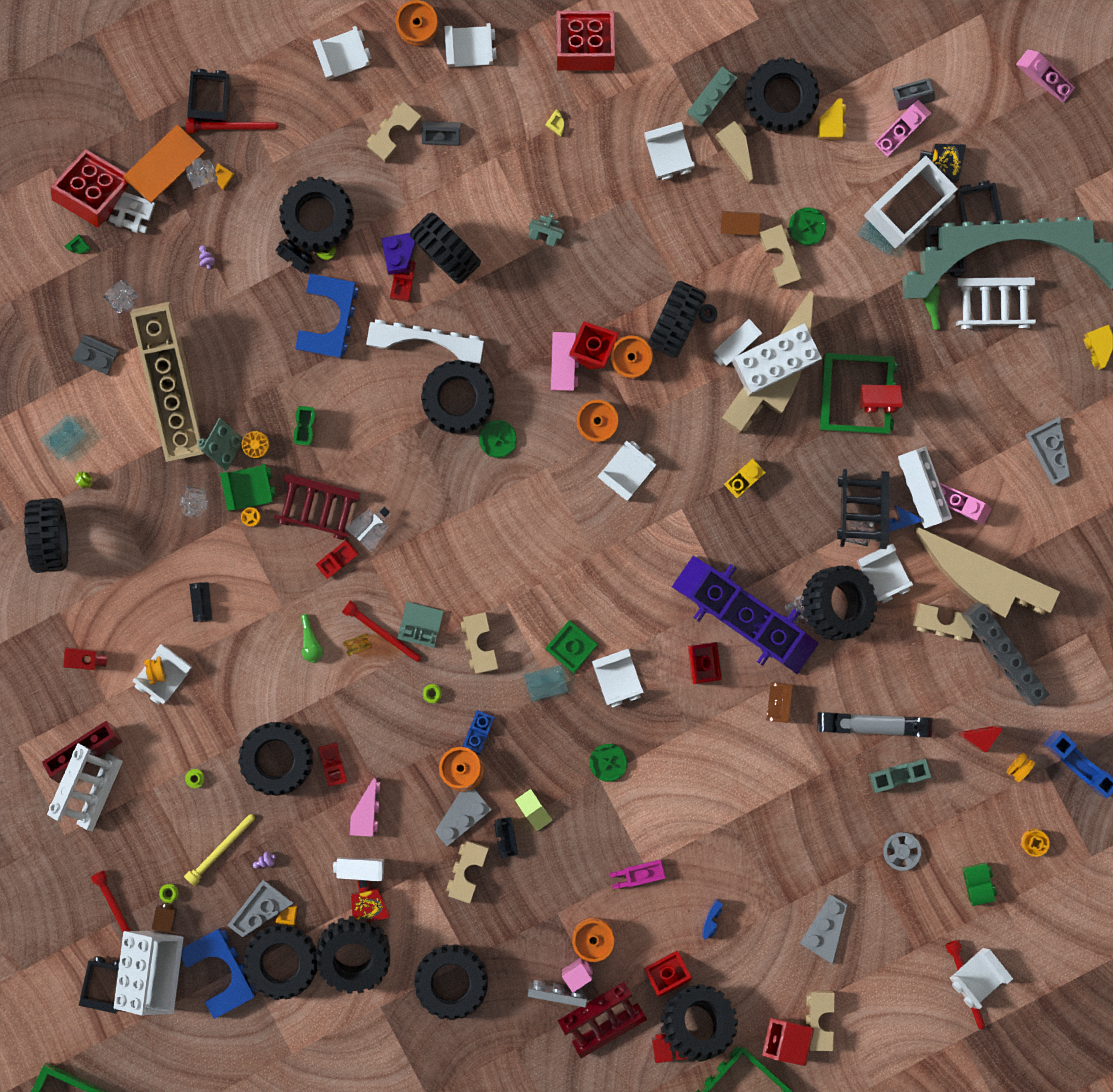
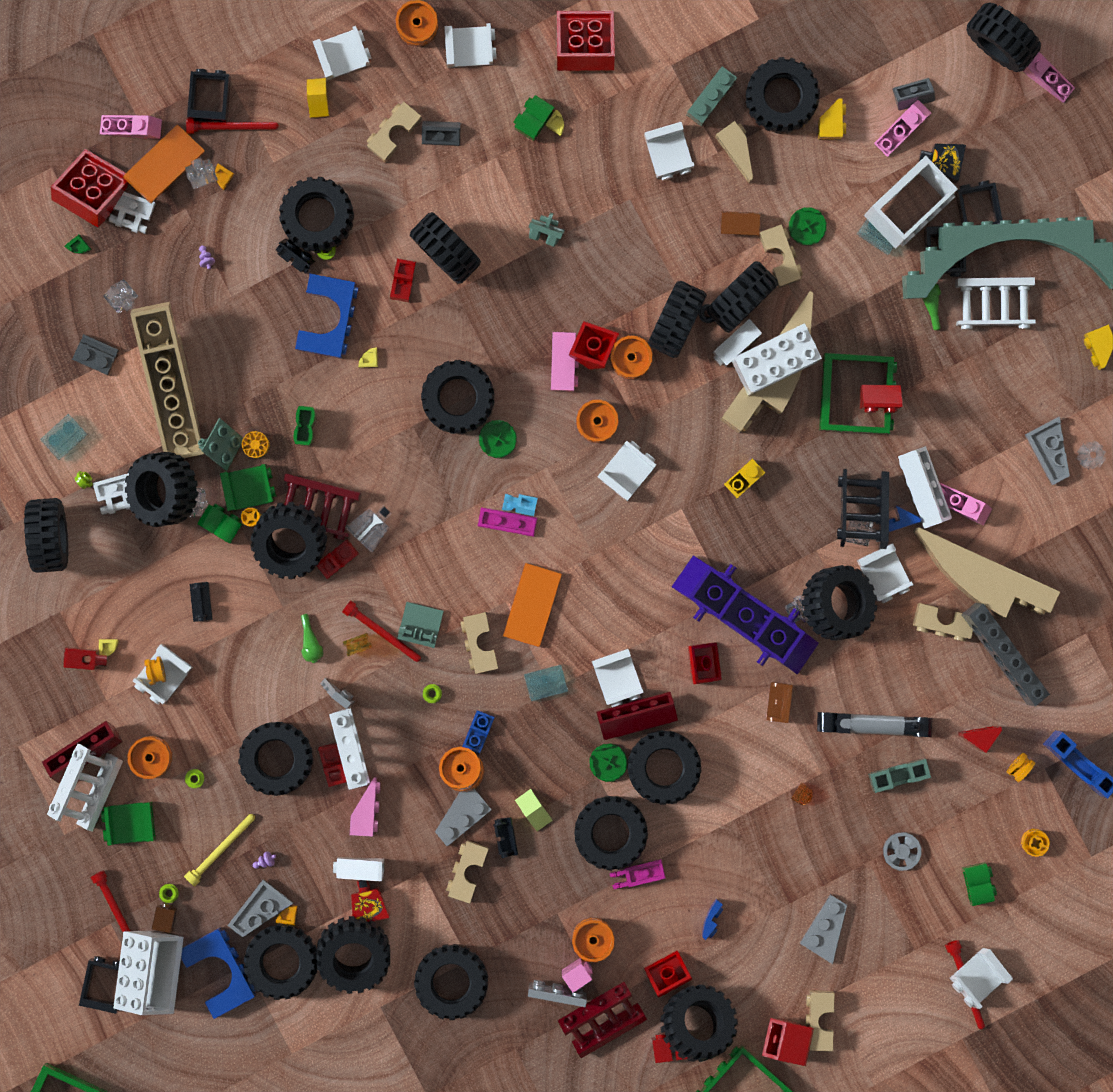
white arch [366,319,484,365] -> none
dark purple wing [382,233,416,275] -> none
green tile [545,620,599,673] -> none
none -> white plate [93,473,131,515]
none -> light yellow tile [99,639,119,657]
none -> bright pink slope [100,115,162,139]
none -> green panel [101,801,156,846]
none -> black tyre [125,452,198,527]
none -> orange wheel [128,736,173,779]
none -> green brick [197,503,243,544]
none -> black tyre [250,502,327,579]
none -> yellow slope [307,78,329,118]
none -> light grey wing [320,678,355,709]
none -> white fence [329,708,370,790]
none -> light yellow tile [359,347,378,368]
none -> dark pink tile [478,507,537,537]
none -> medium azure plate [502,494,538,516]
none -> orange tile [503,563,562,647]
none -> green brick [513,95,555,141]
none -> black tyre [574,796,648,871]
none -> dark red brick [596,692,678,741]
none -> black tyre [628,730,702,805]
none -> black tyre [707,261,778,333]
none -> clear orange plate [791,783,813,806]
none -> black tyre [966,2,1041,72]
none -> clear brick [1076,441,1106,470]

